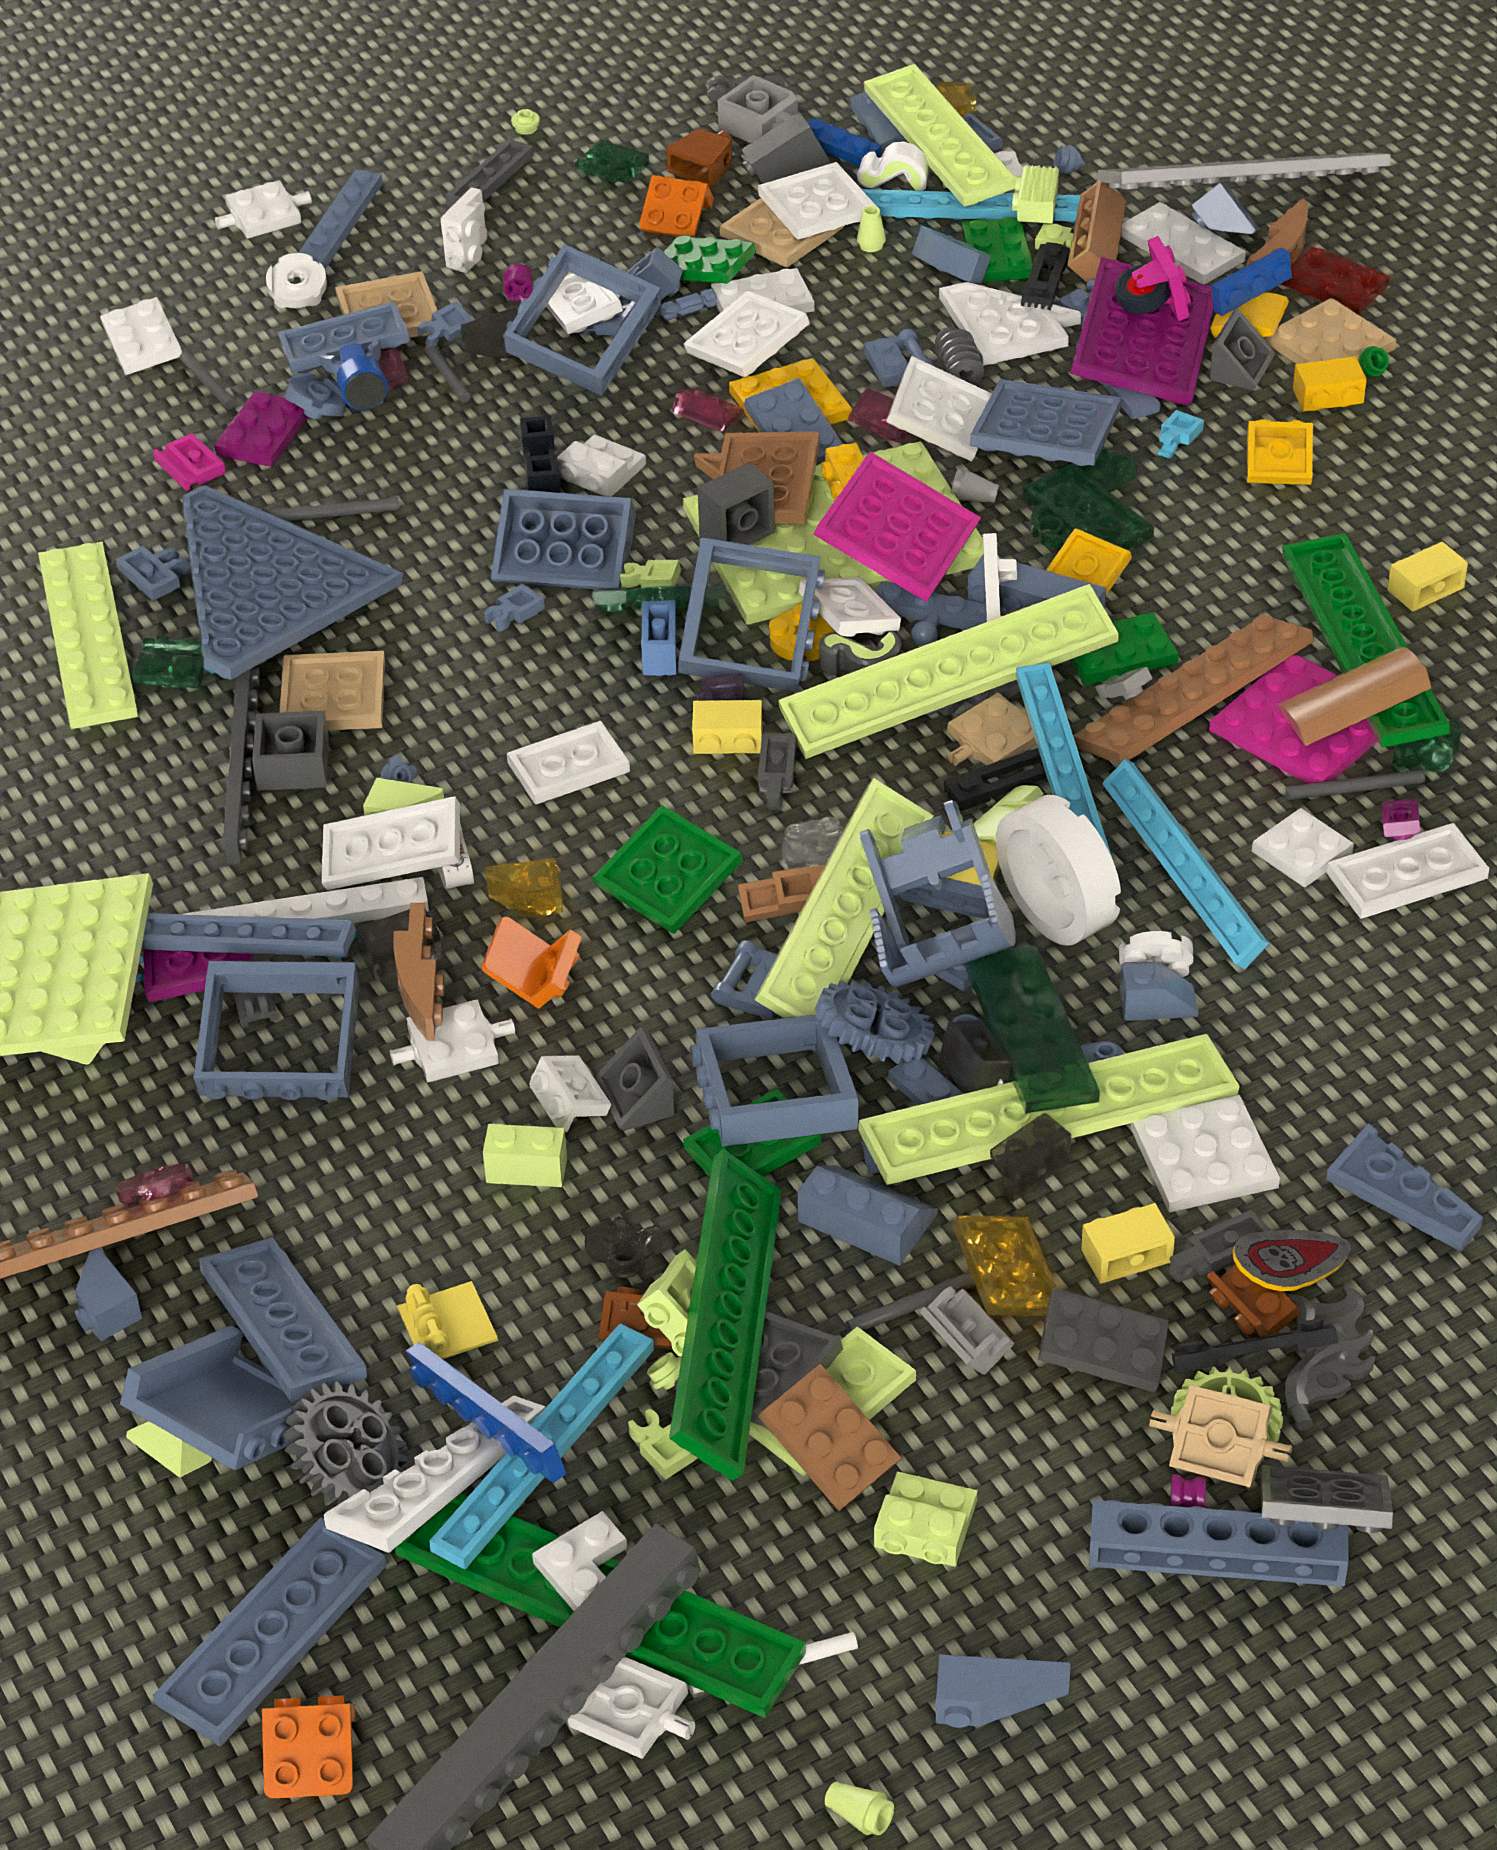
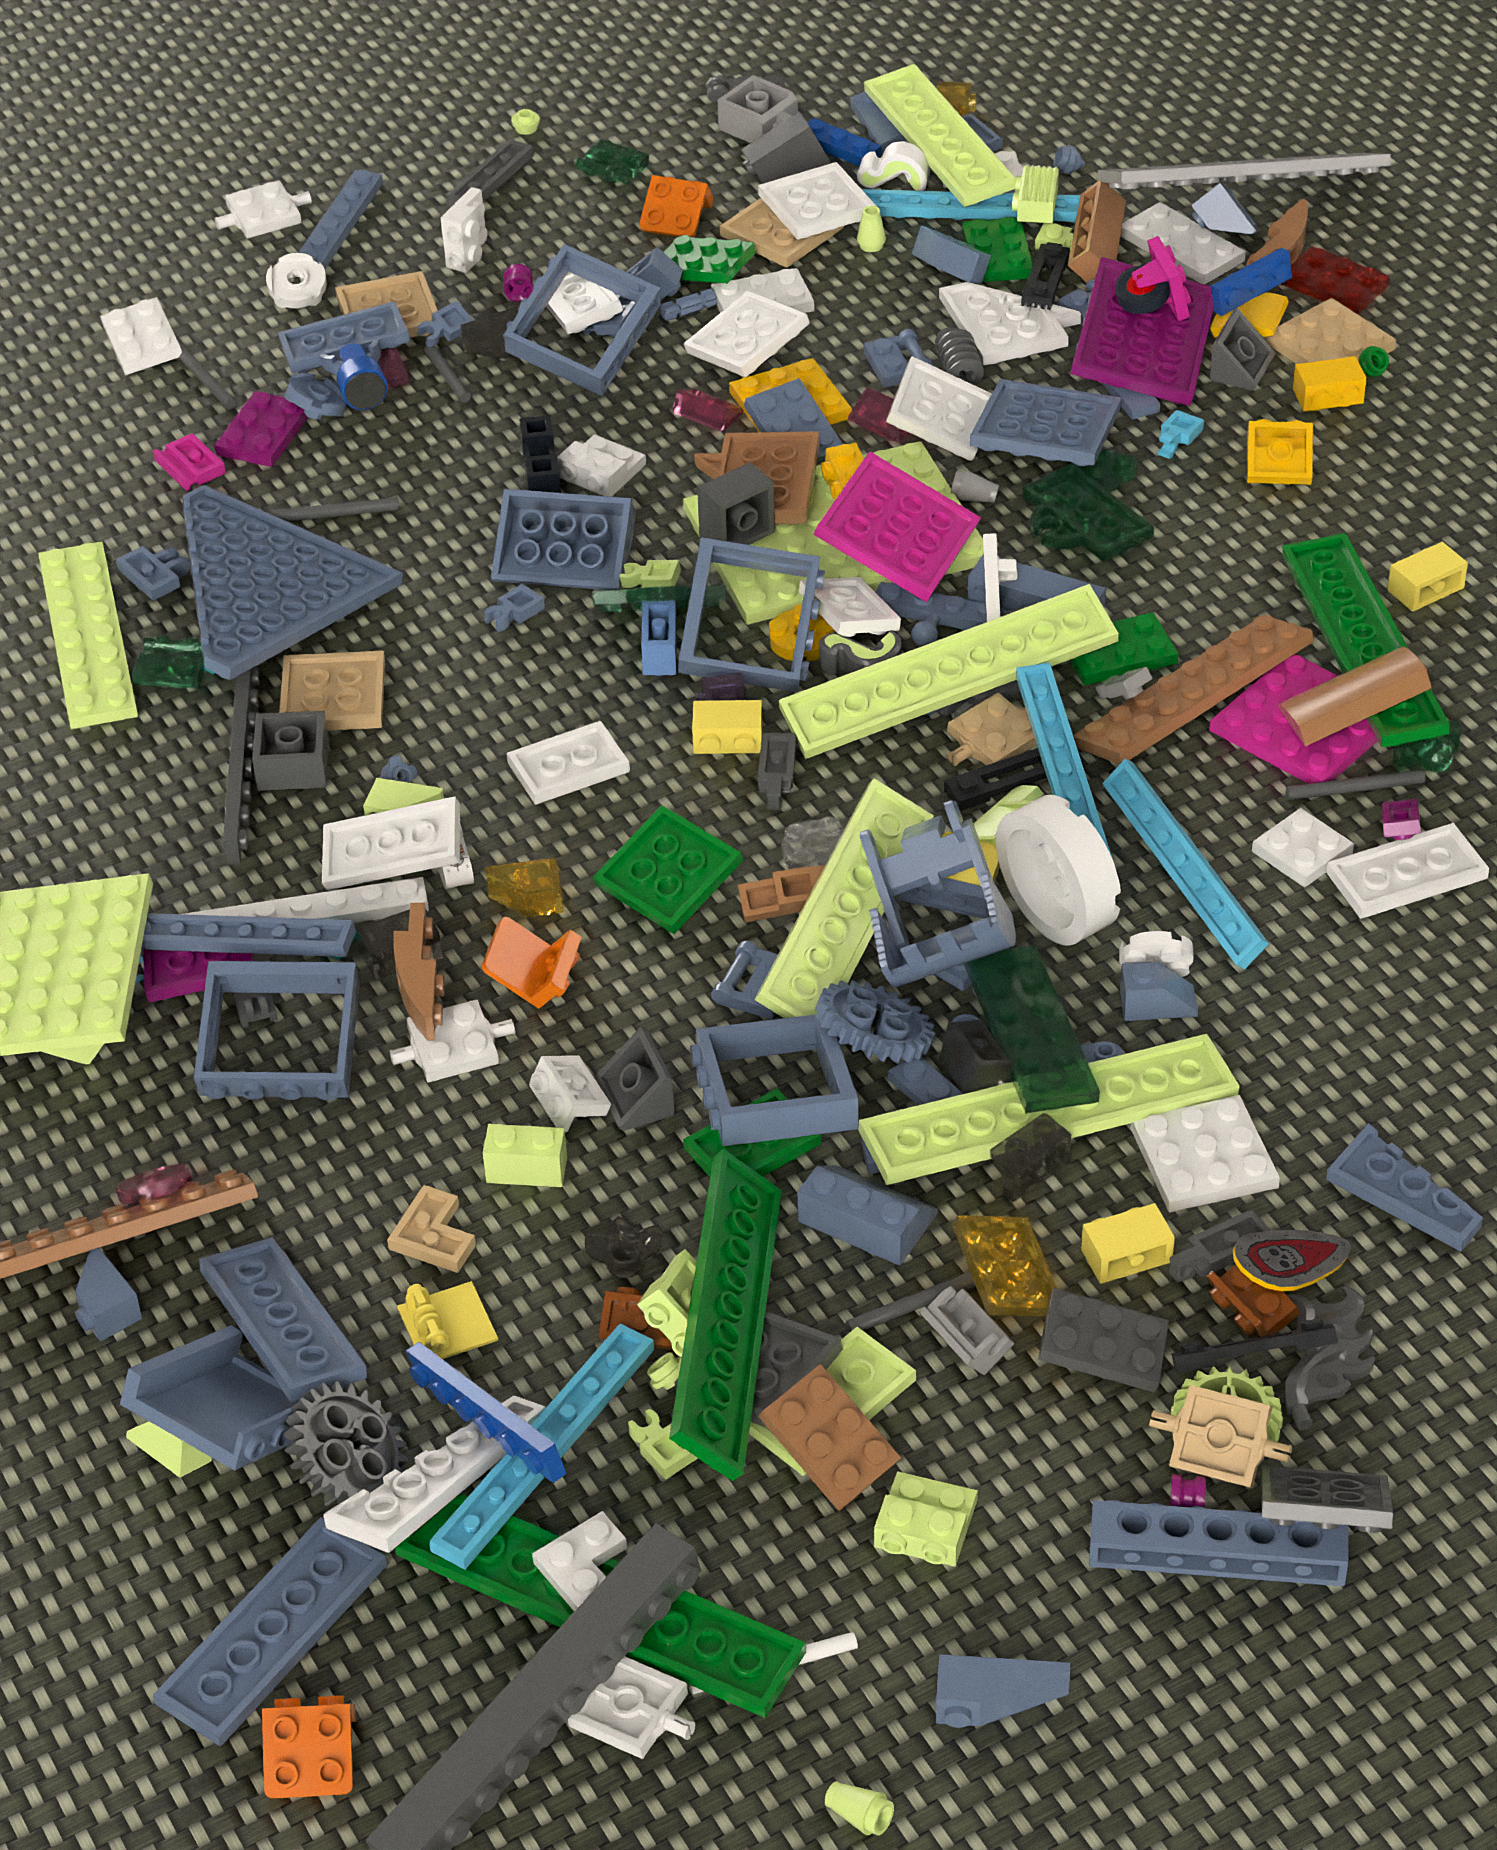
dark orange torso [666,129,732,189] -> none
yellow plate [1046,528,1132,595] -> none
none -> tan plate [387,1185,476,1273]

